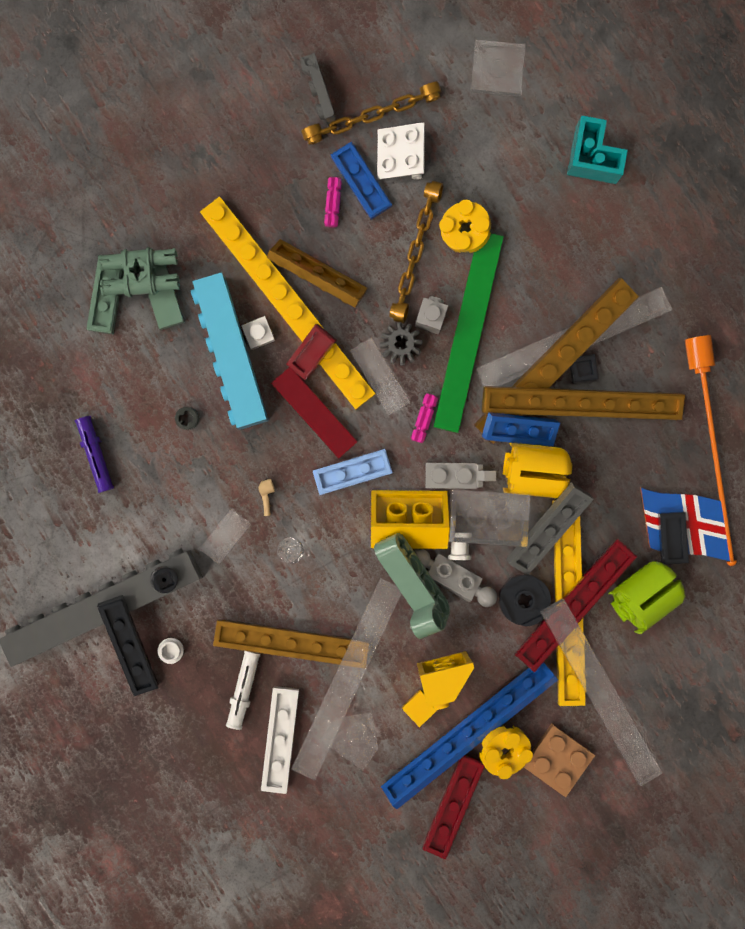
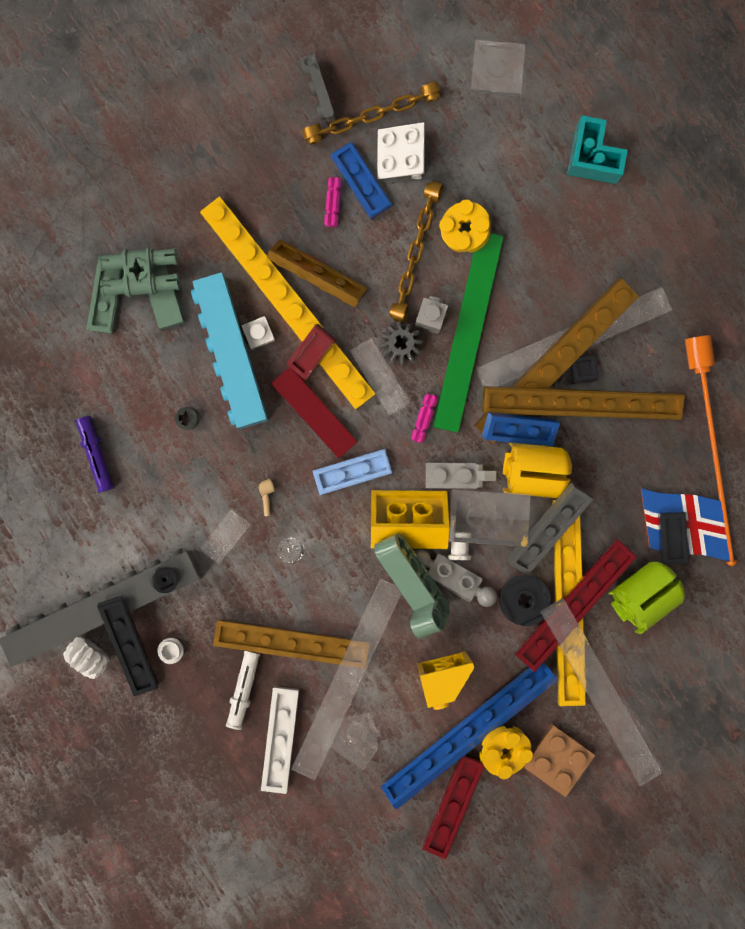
yellow tile [402,690,437,727] -> none
none -> white gear [63,637,110,679]

